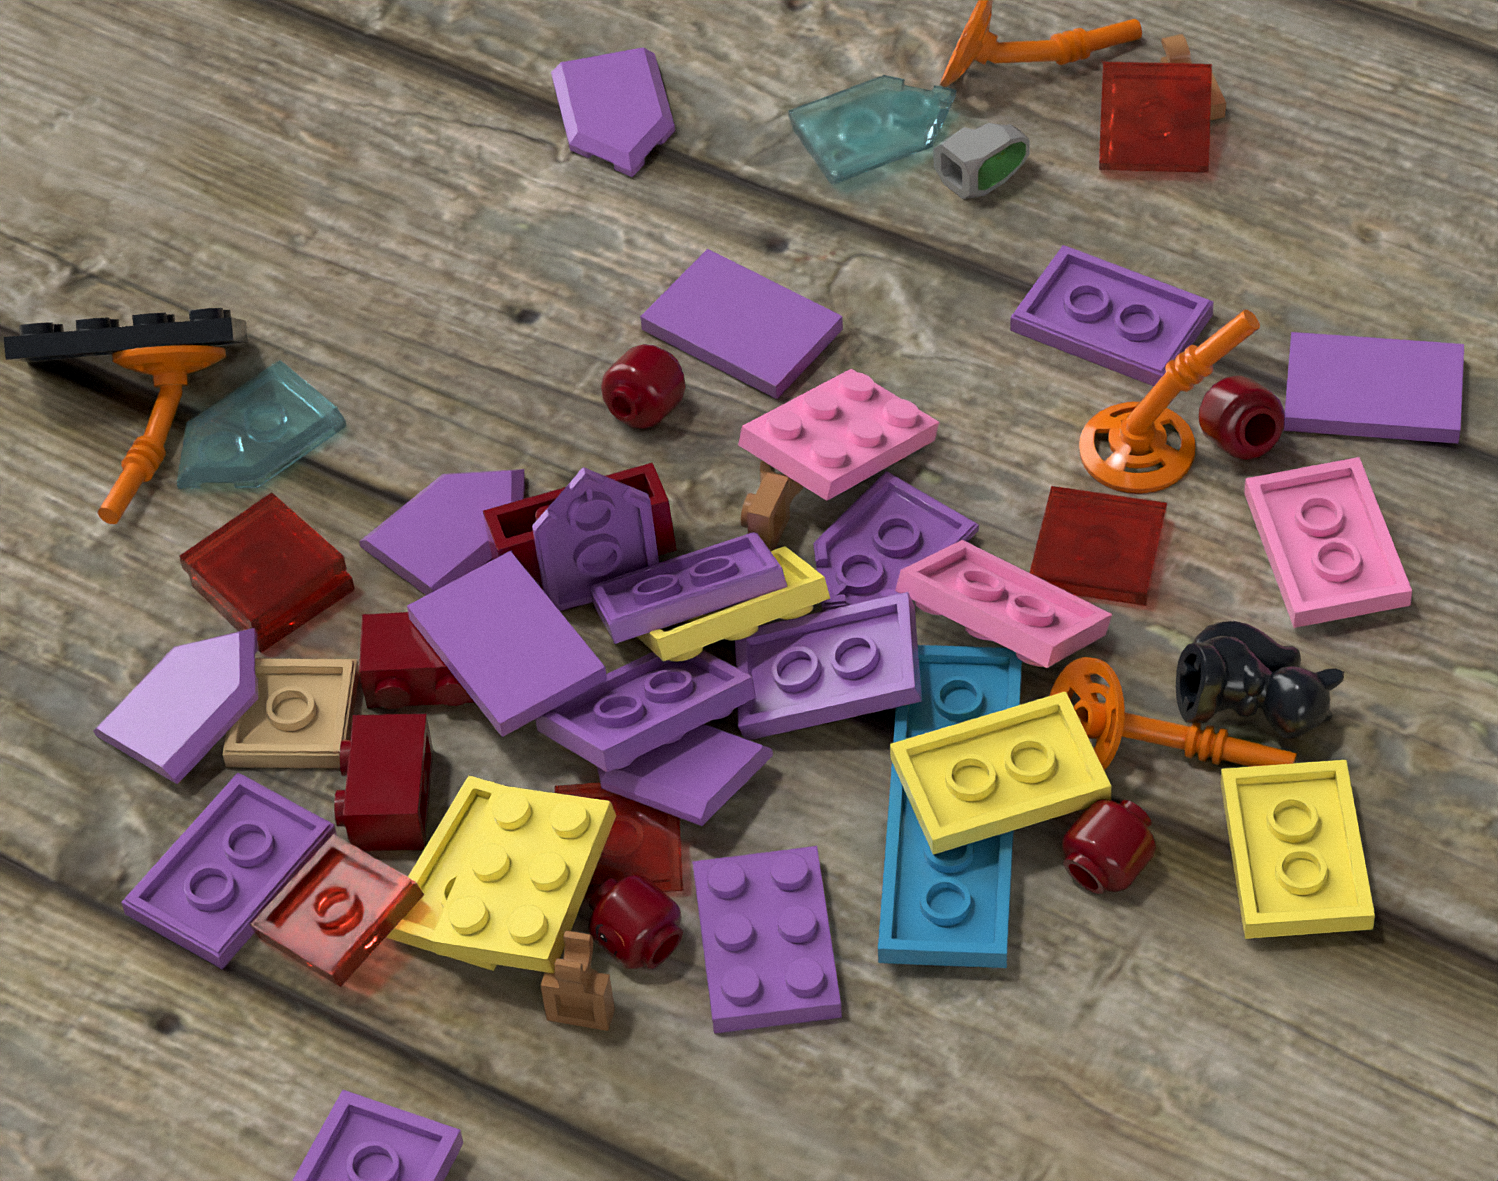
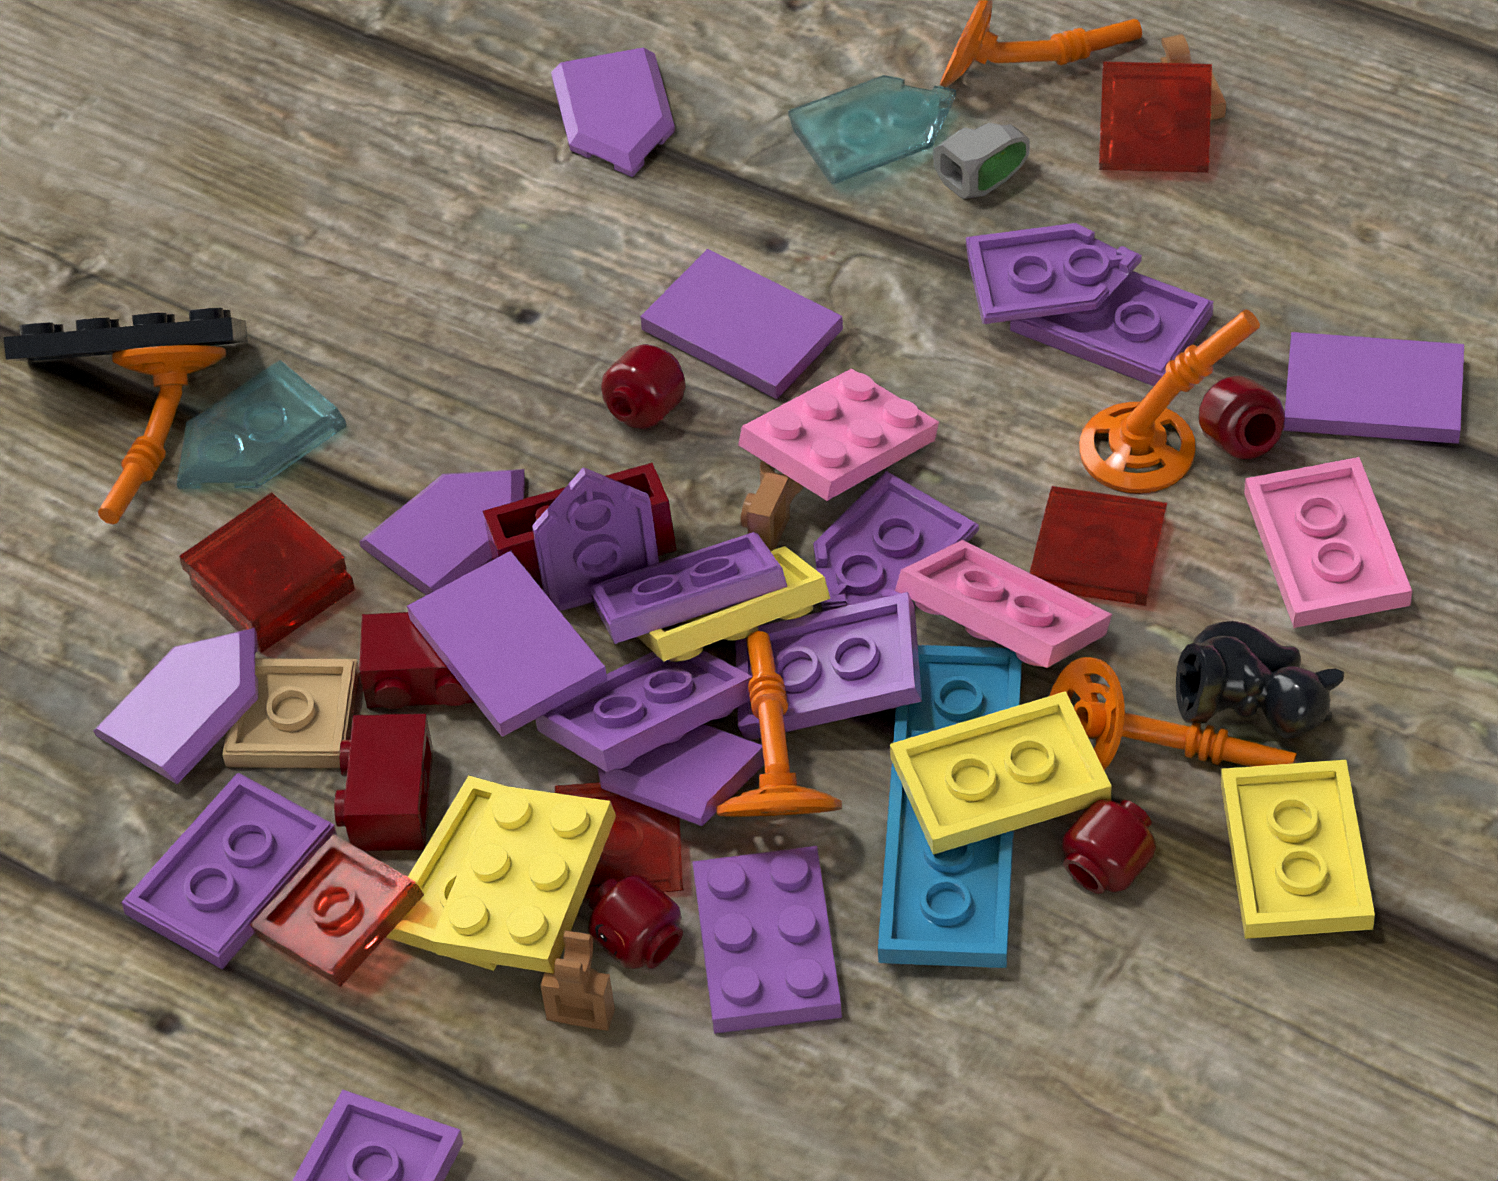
none -> orange dish [716,631,842,817]
none -> medium lavender tile [966,223,1142,324]

